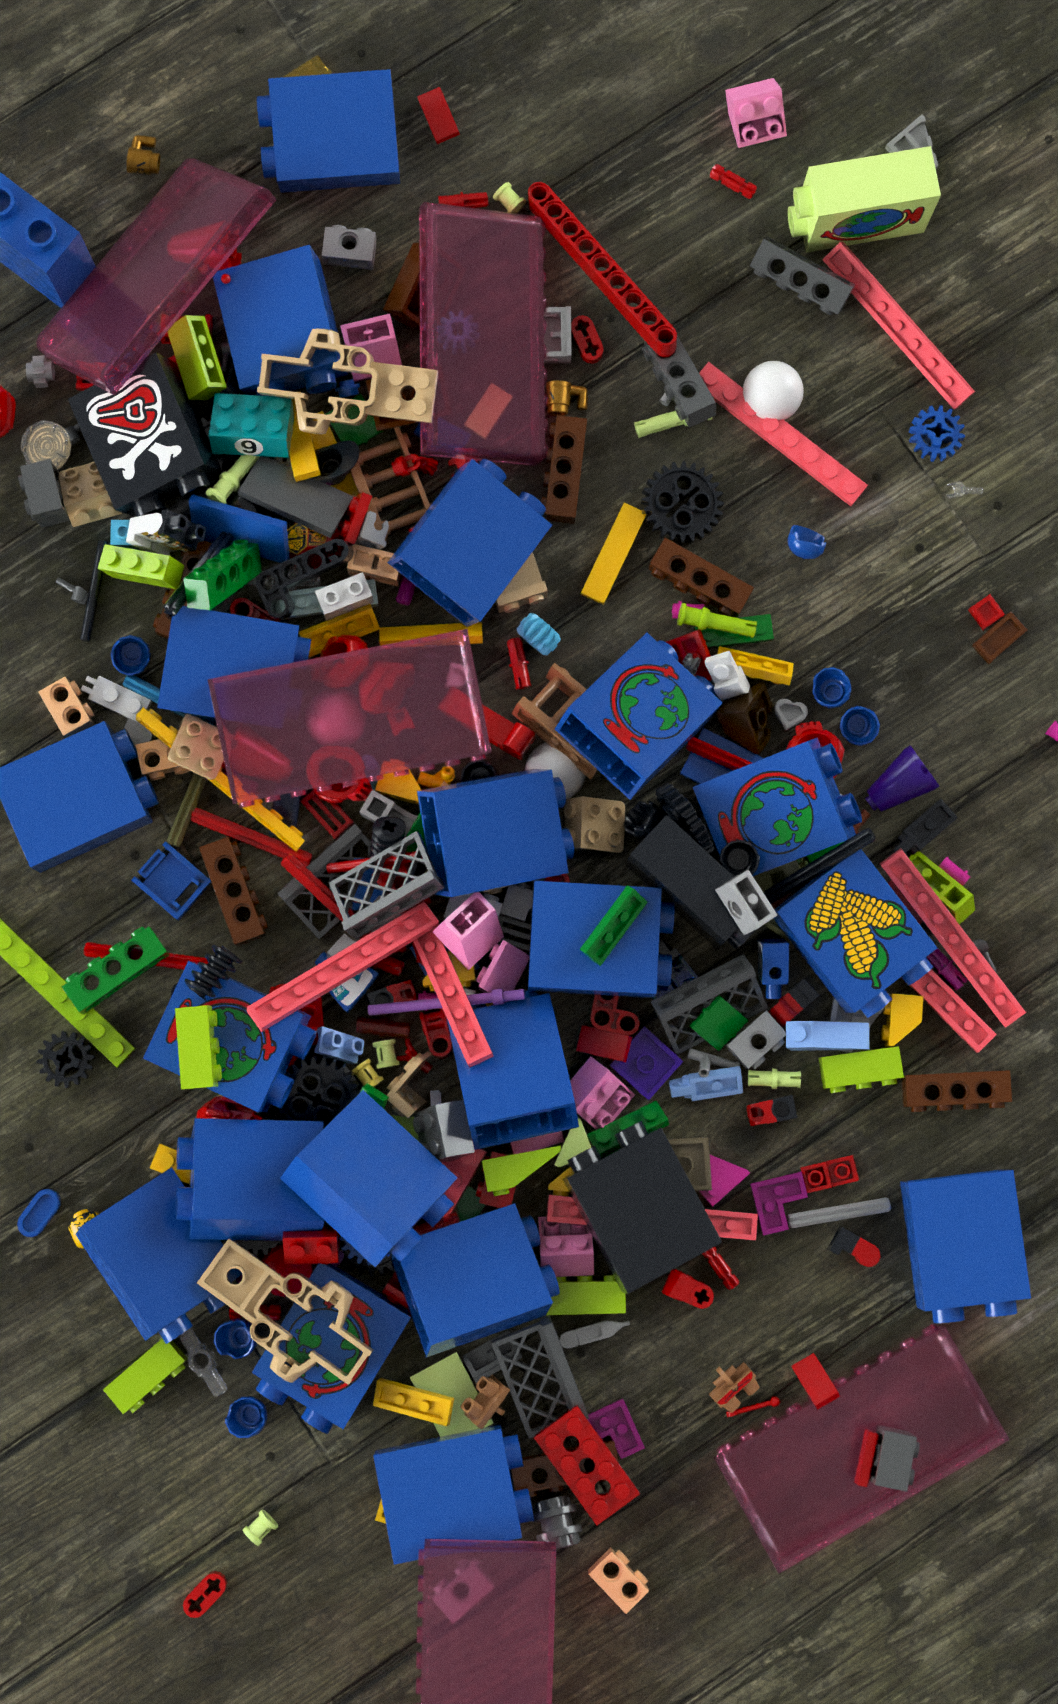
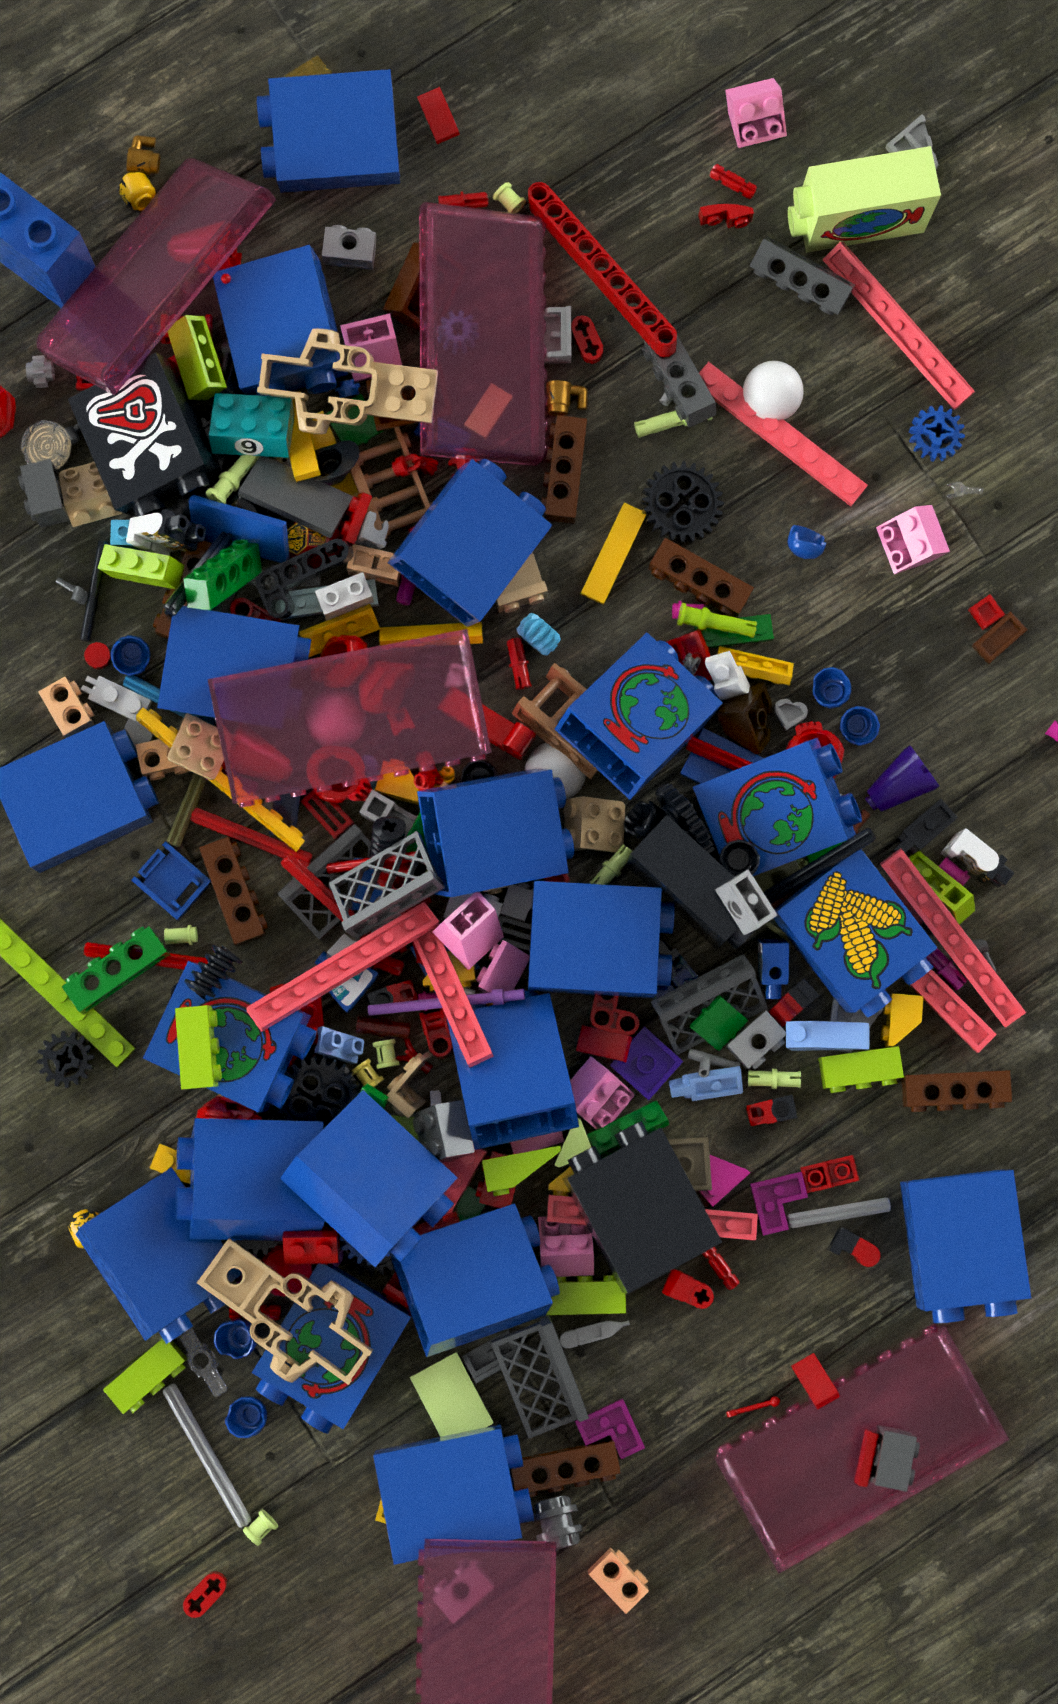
blue tile [17,1189,61,1237] -> none
yellow plate [373,1378,454,1426] -> none
medium nougat hips [461,1375,510,1429] -> none
red plate [534,1405,640,1525] -> none
green plate [580,885,648,966] -> none
medium nougat hips [709,1362,759,1413] -> none
none -> red tile [84,642,111,669]
none -> yellow head [118,172,156,211]
none -> light grey axle [163,1383,251,1528]
none -> yellowish green pin [164,925,198,945]
none -> red piece [414,751,444,791]
none -> yellowish green pin [589,844,633,885]
none -> red slope [698,204,754,229]
none -> bright pink slope [876,505,950,574]
none -> white hips [940,828,1014,888]

